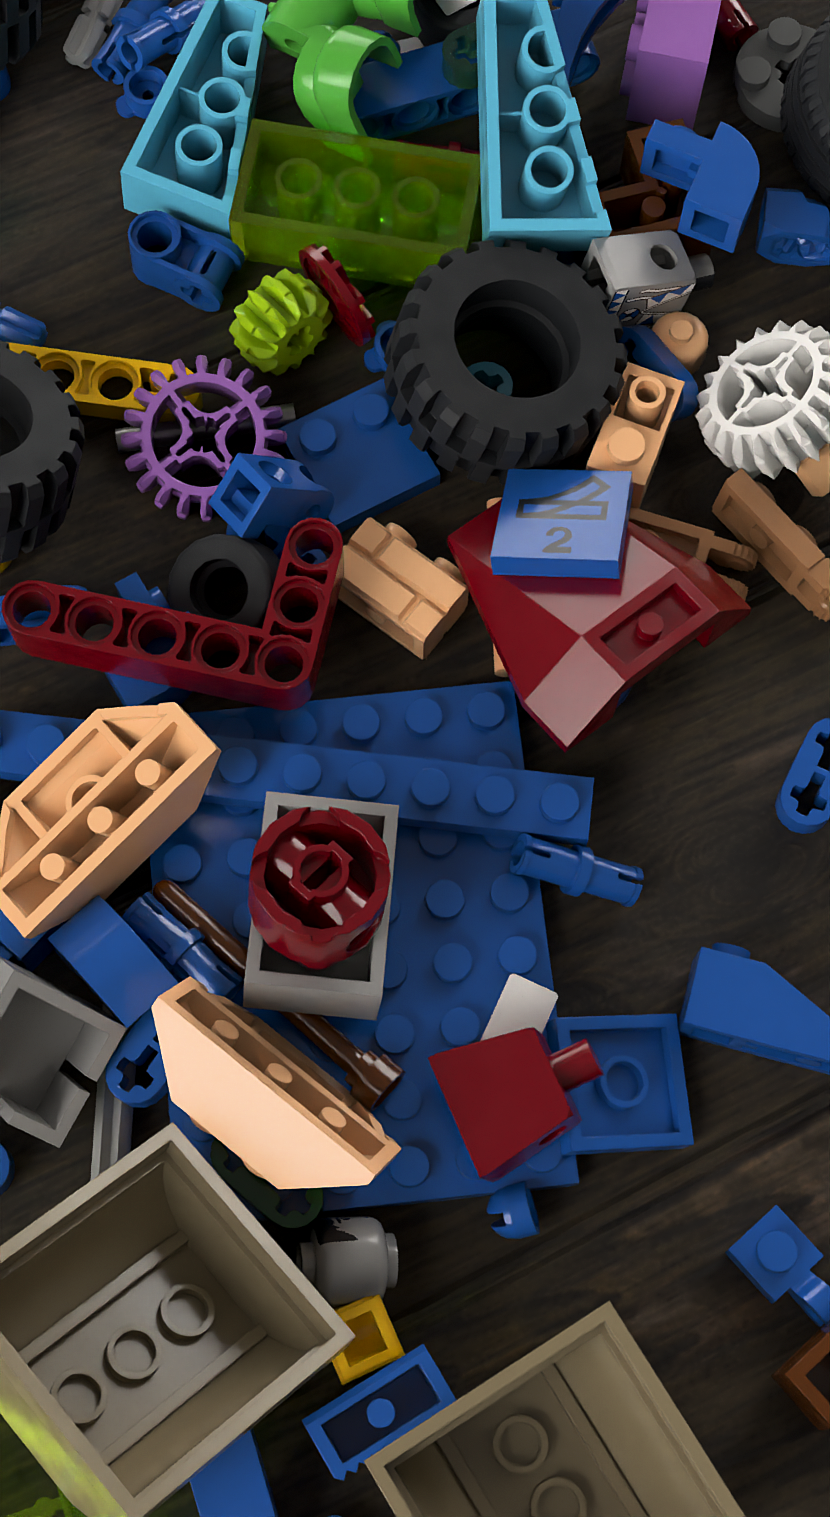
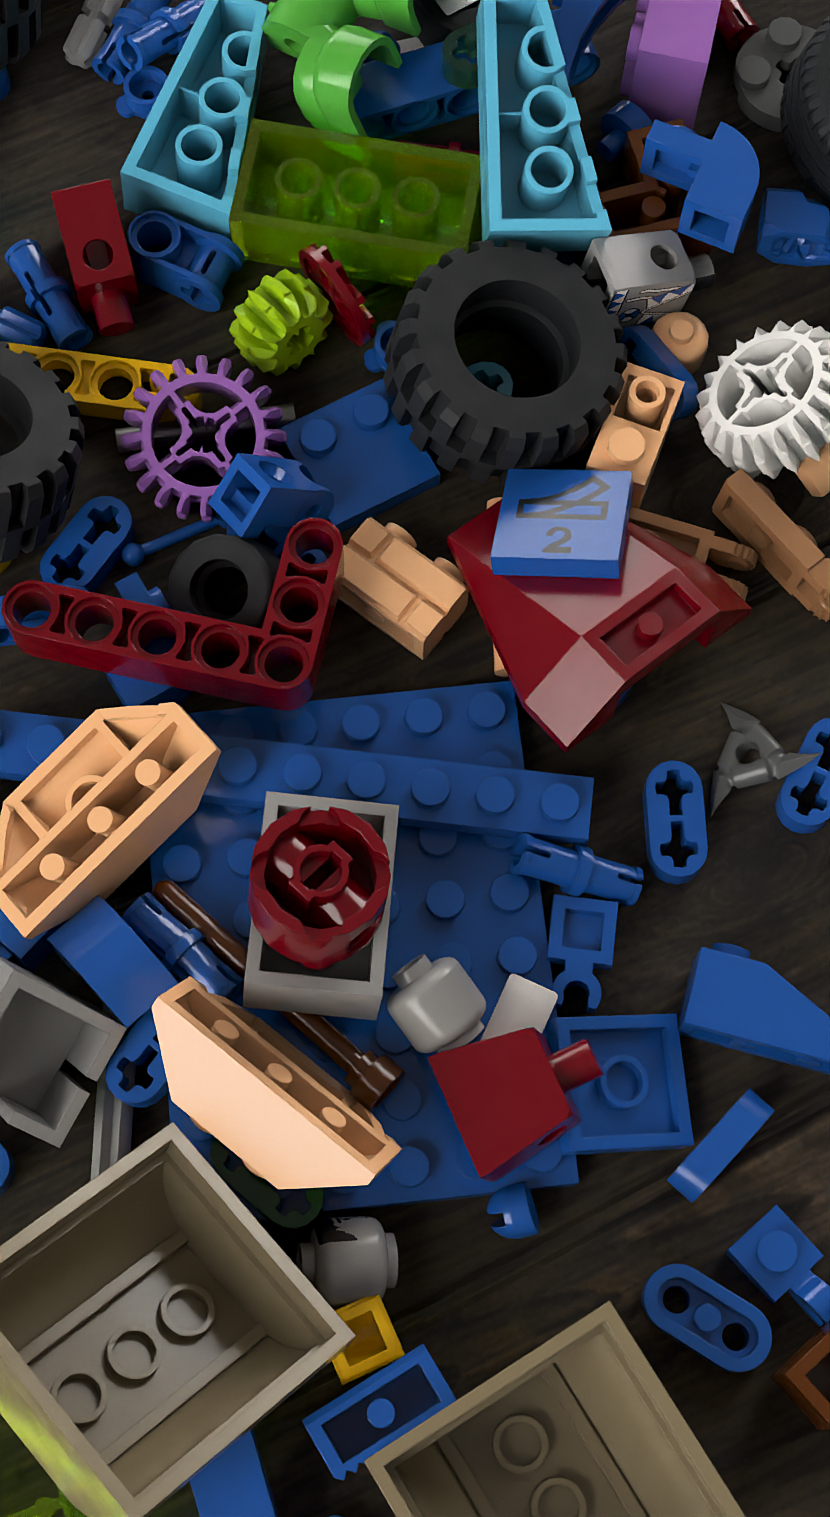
none -> blue pin [4,238,93,352]
none -> blue beam [39,496,135,592]
none -> dark red torso [50,178,140,337]
none -> blue hinge [121,512,228,567]
none -> light grey head [387,954,486,1053]
none -> blue plate [546,894,618,1014]
none -> blue tile [597,100,653,162]
none -> blue plate [641,1264,772,1373]
none -> blue beam [642,760,708,885]
none -> blue beam [667,1088,775,1204]
none -> dark grey piece [710,702,821,817]

